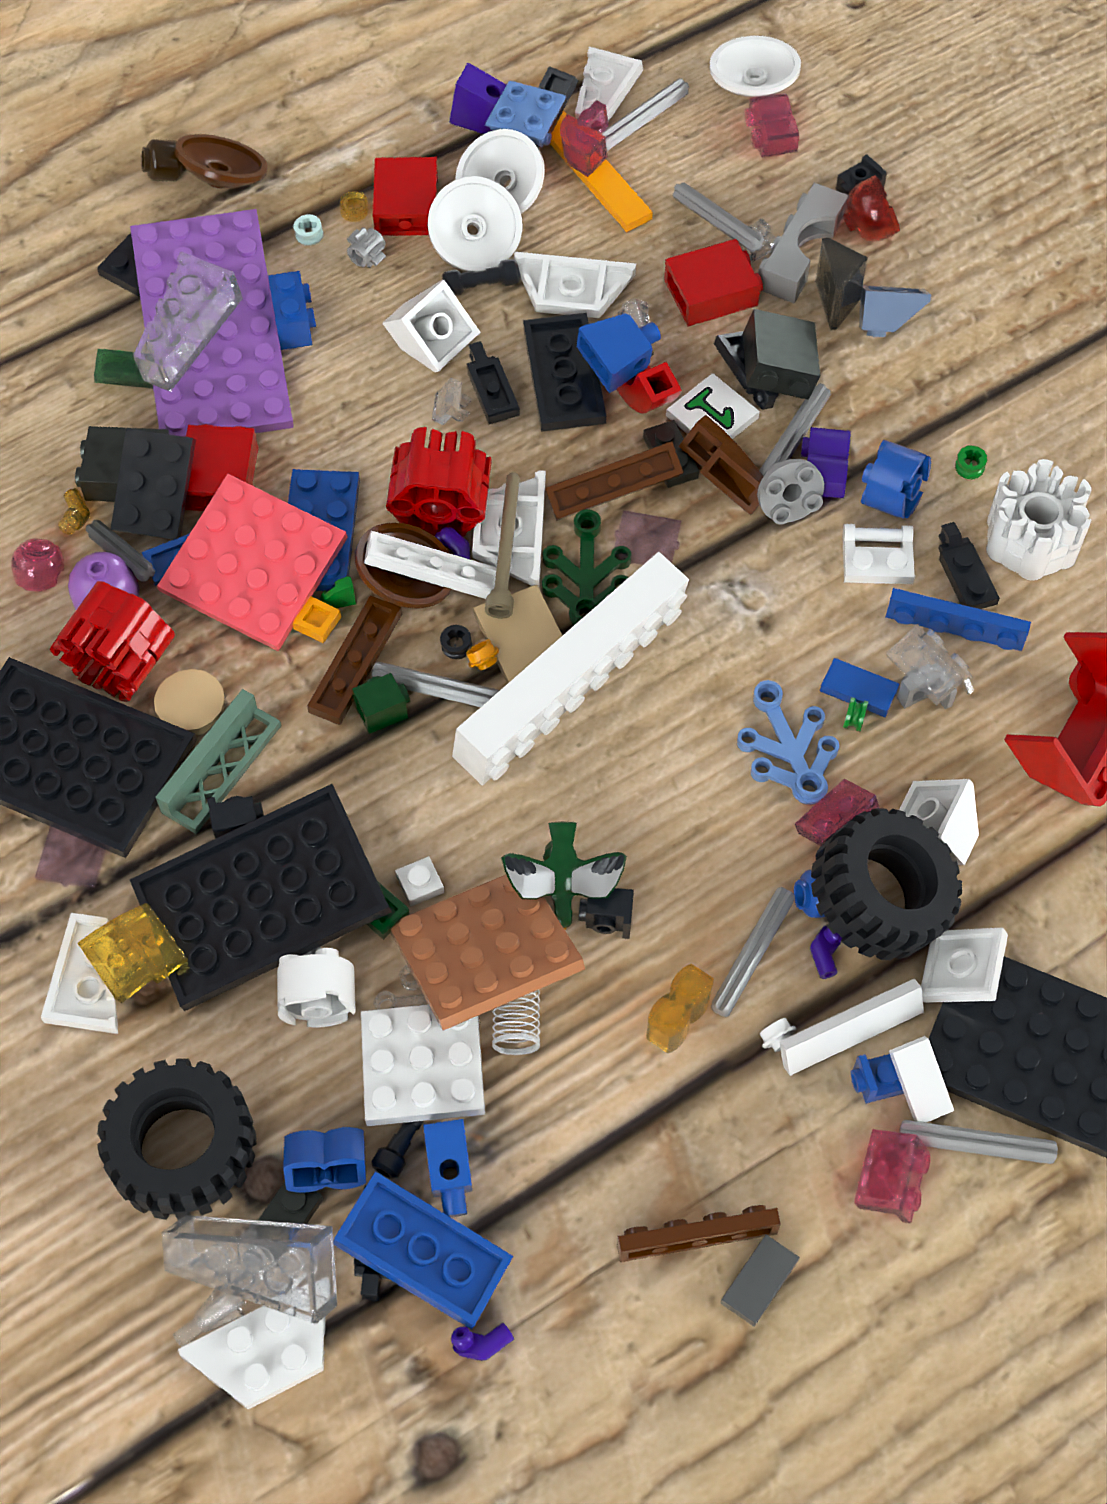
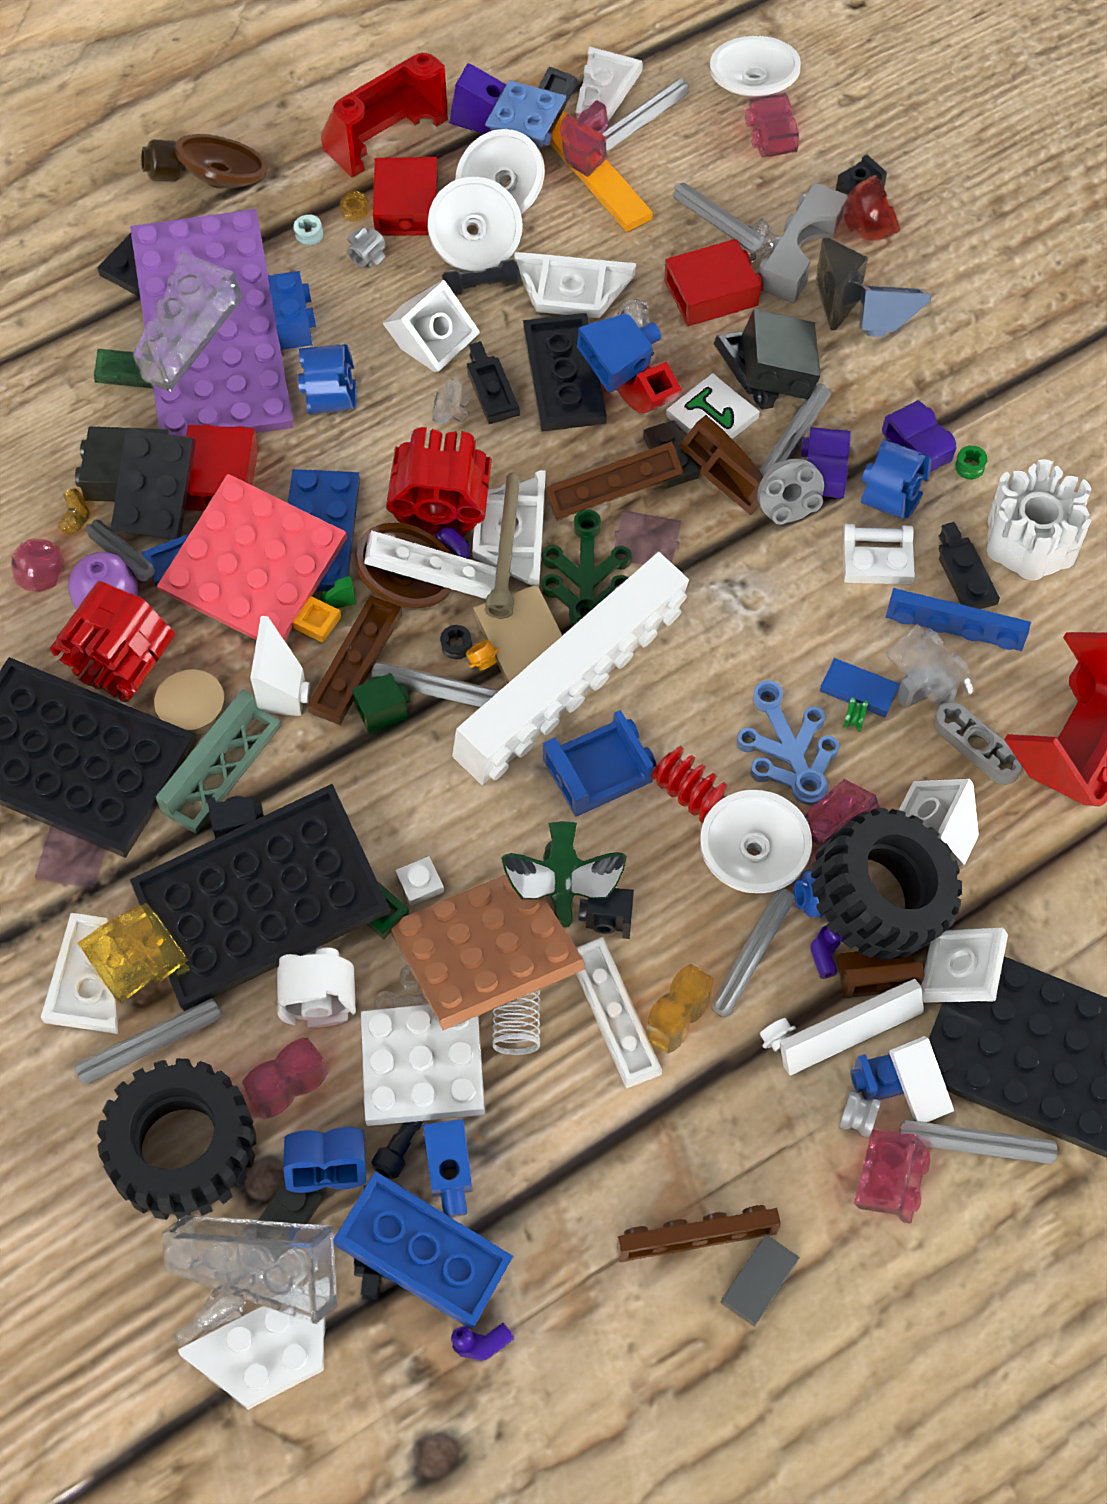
none -> light grey axle [75,999,221,1084]
none -> clear pink brick [242,1038,328,1119]
none -> white slope [250,616,311,716]
none -> blue brick [298,344,357,415]
none -> red windscreen [321,53,448,178]
none -> blue panel [543,710,656,817]
none -> white tile [576,937,662,1088]
none -> red piece [651,746,728,823]
none -> white dish [700,790,812,894]
none -> reddish brown panel [837,951,924,998]
none -> light grey wheel [839,1090,881,1138]
none -> dark purple brick [882,400,957,472]
none -> light grey beam [934,702,1022,785]

